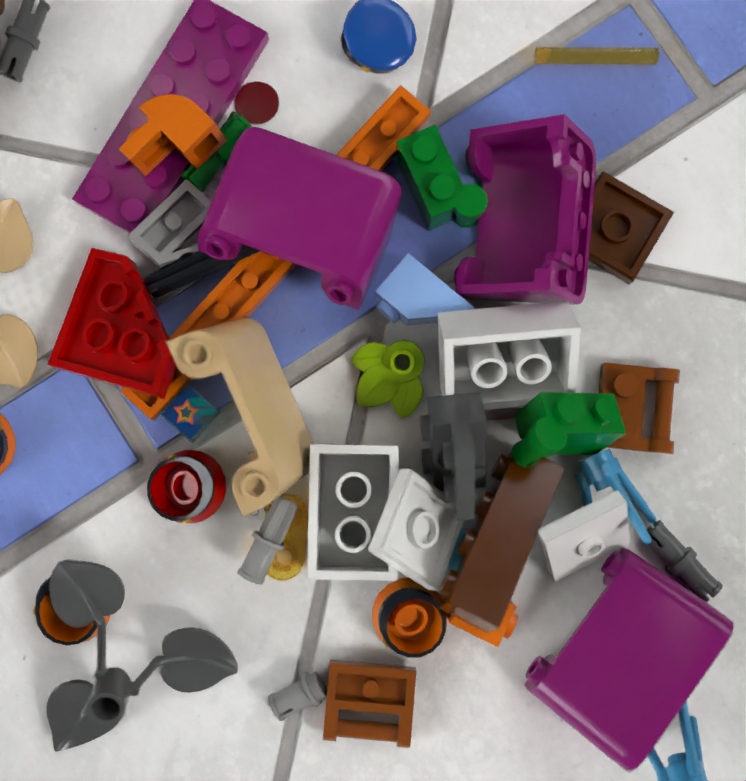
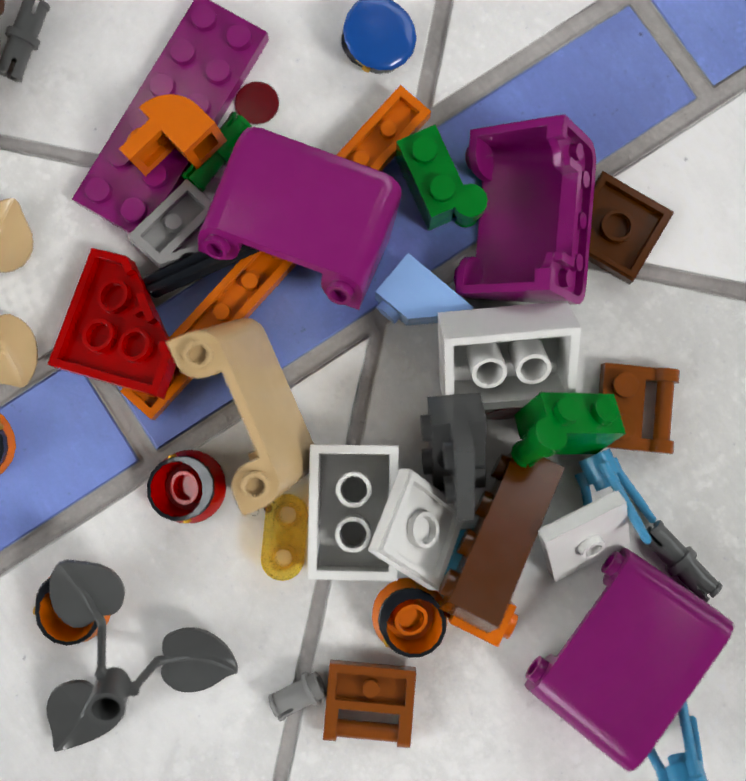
tile [159,383,221,443] -> none
light grey axle [237,496,298,585] -> none
lime plate [351,340,425,418] -> none
clear yellow bar [534,47,659,65] -> none

